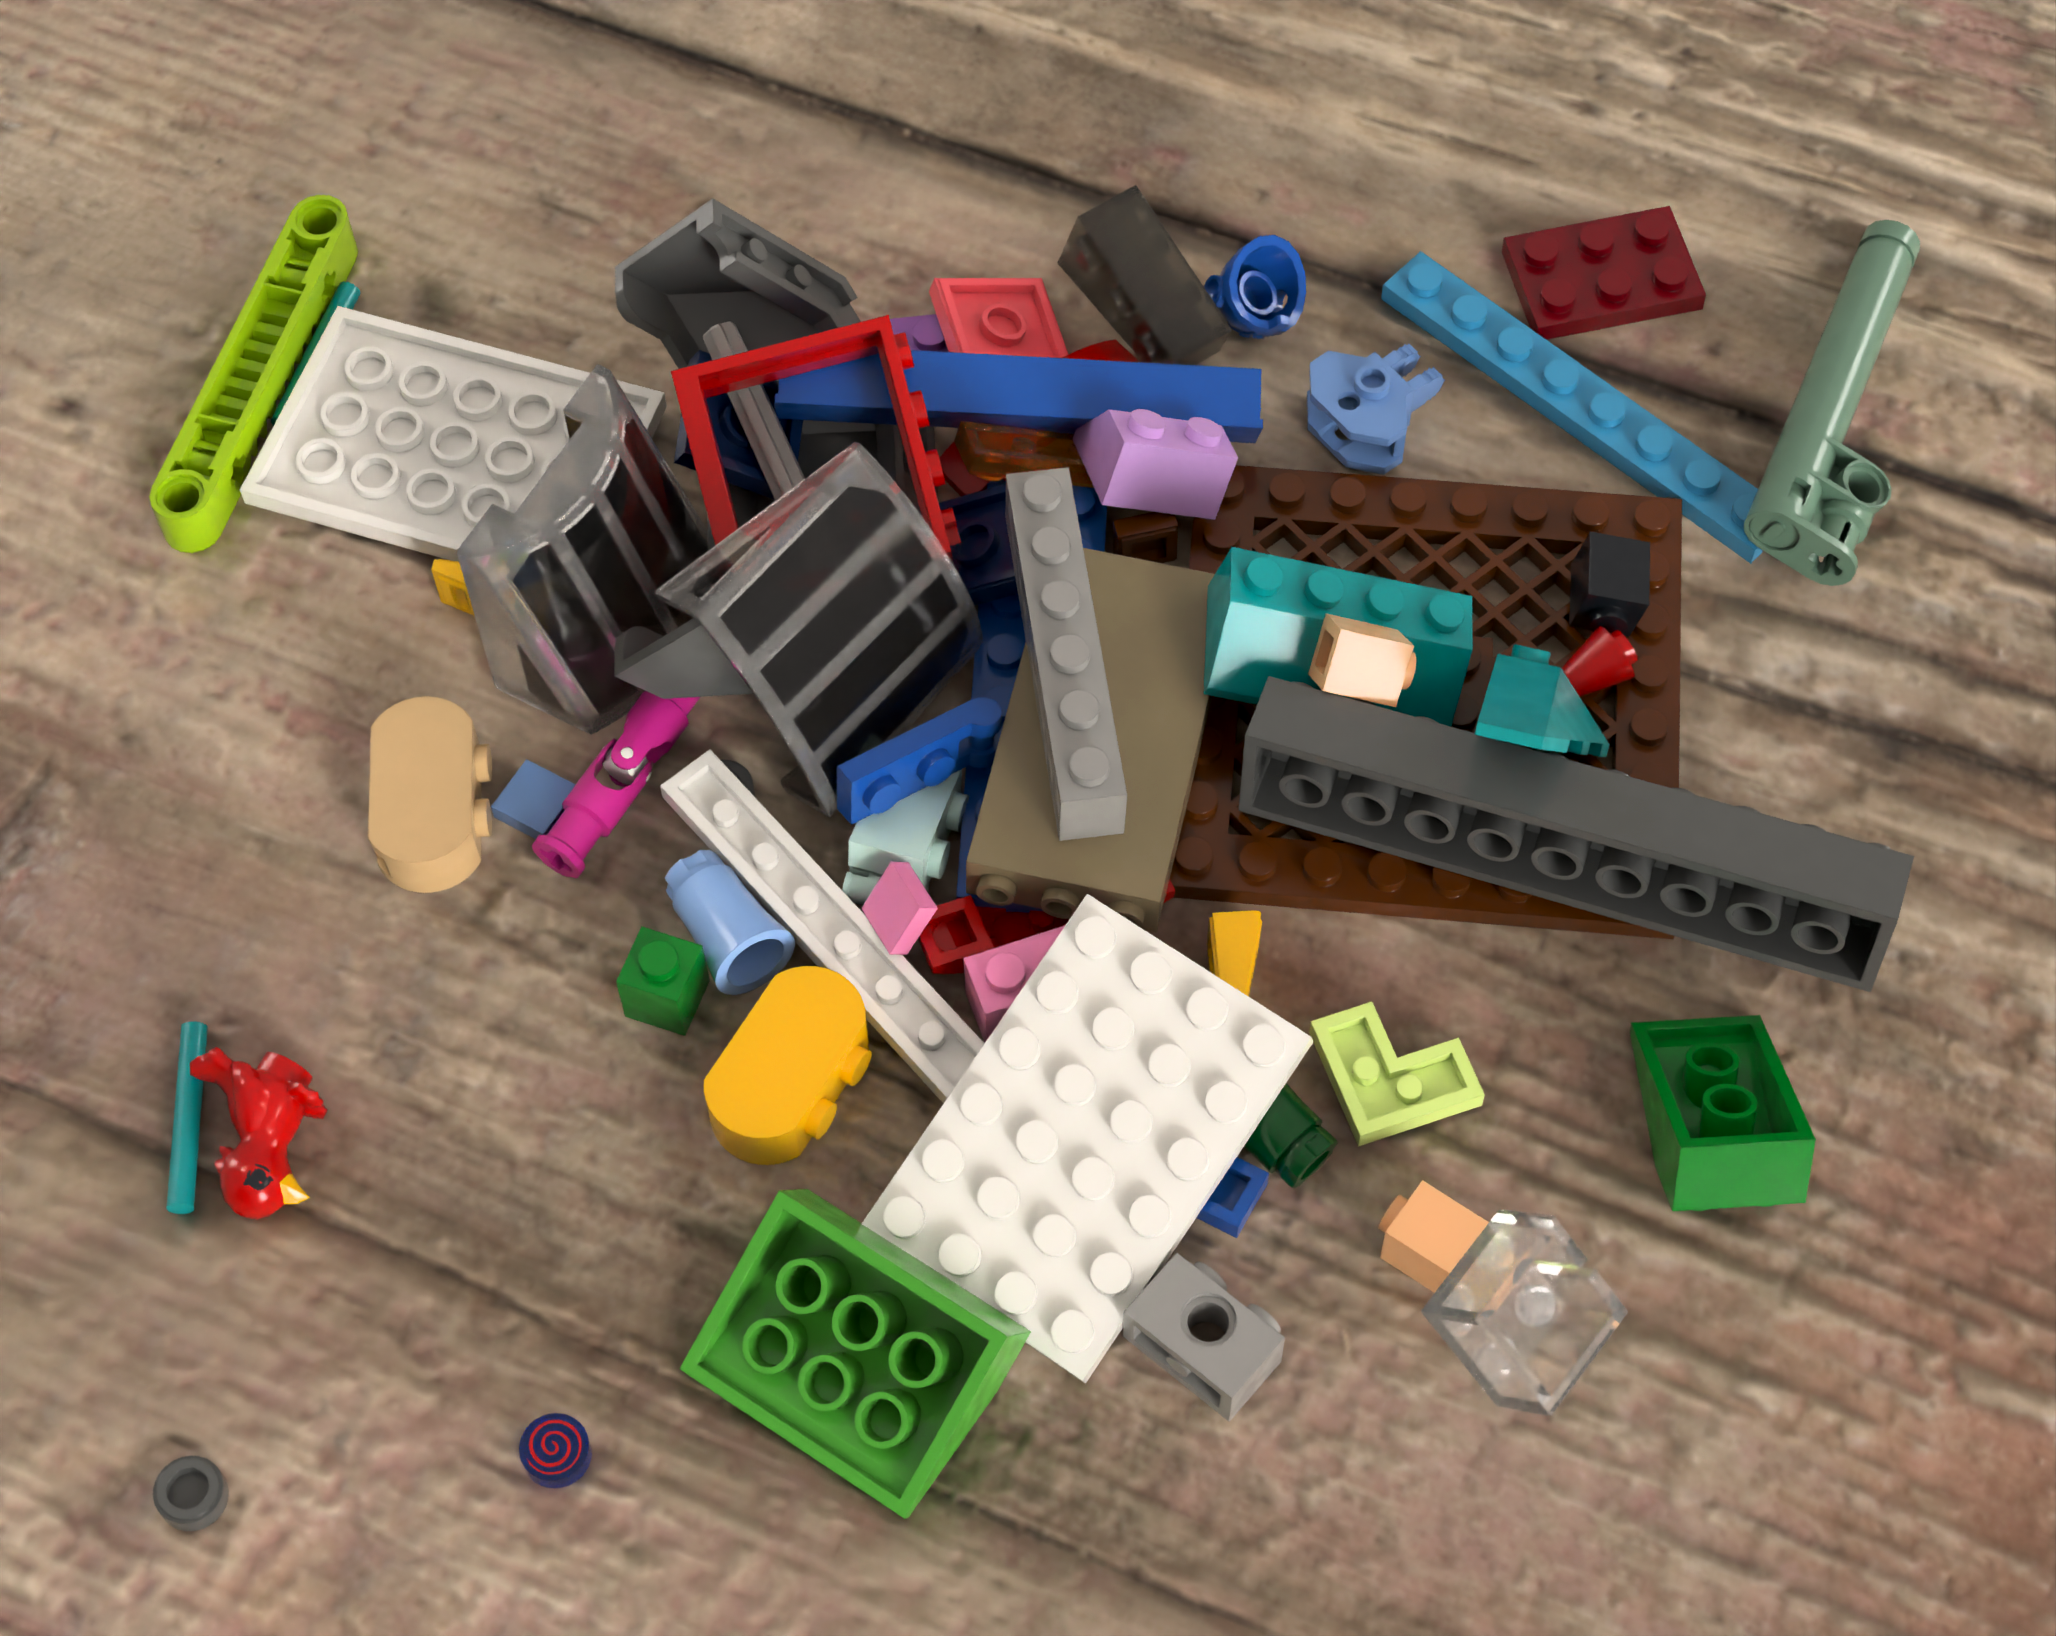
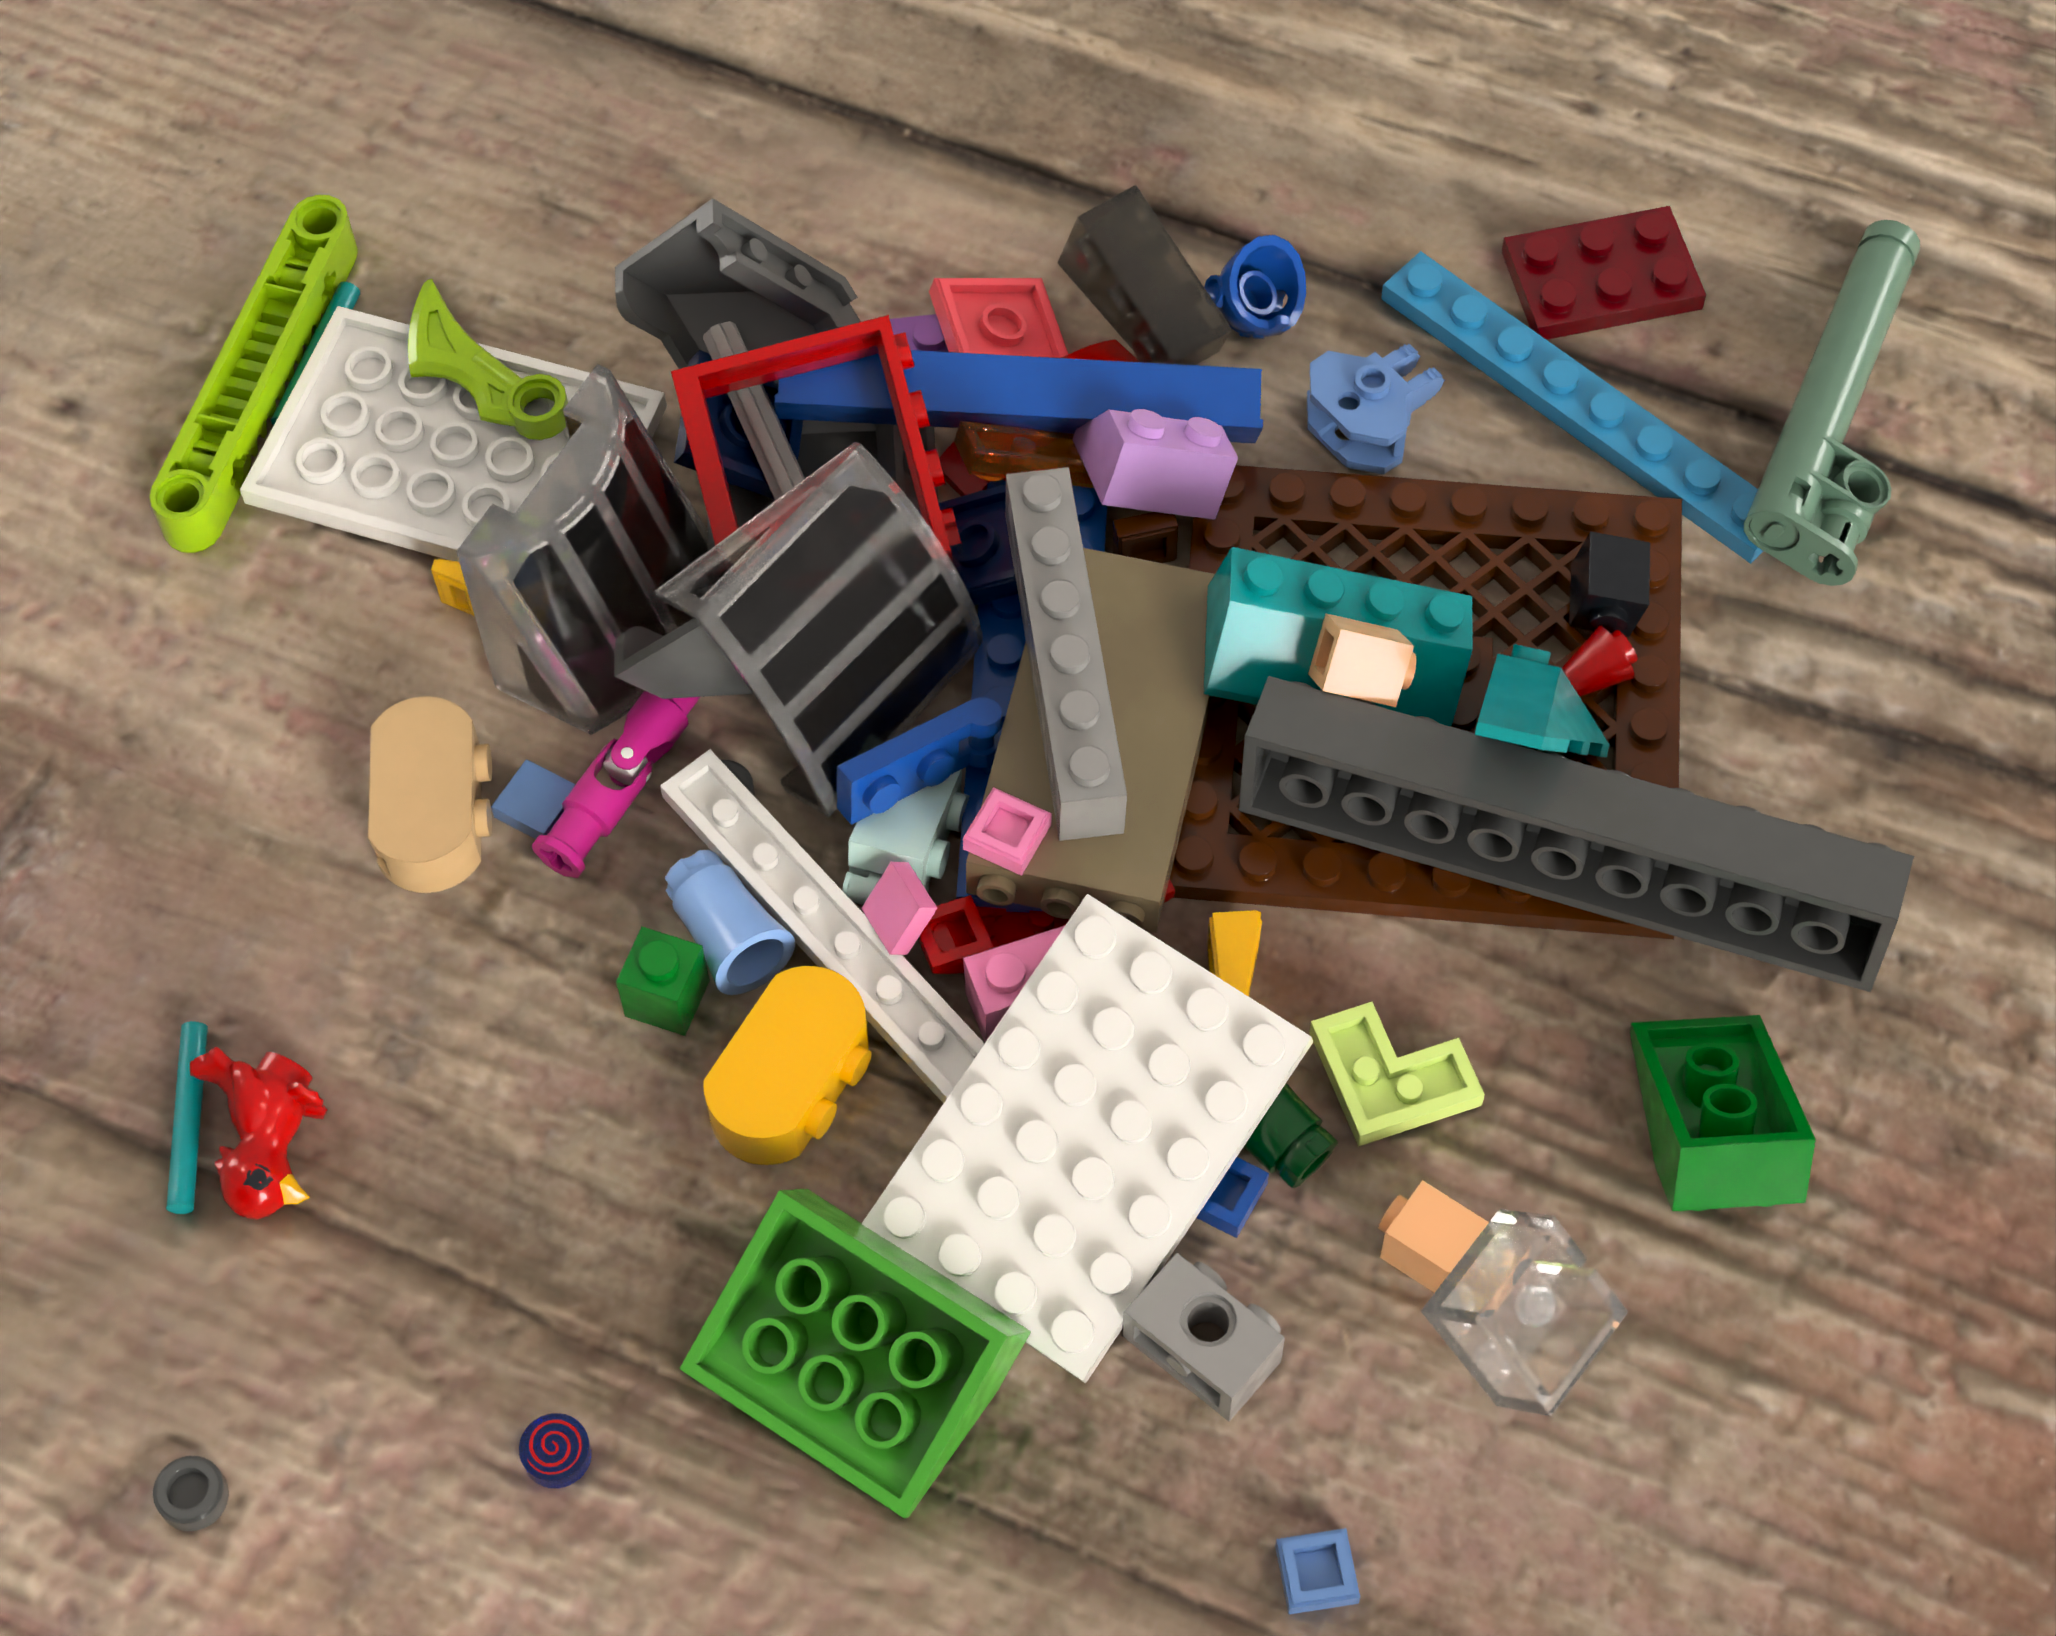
none -> lime piece [408,279,571,440]
none -> bright pink tile [963,787,1052,876]
none -> medium blue tile [1275,1528,1360,1615]

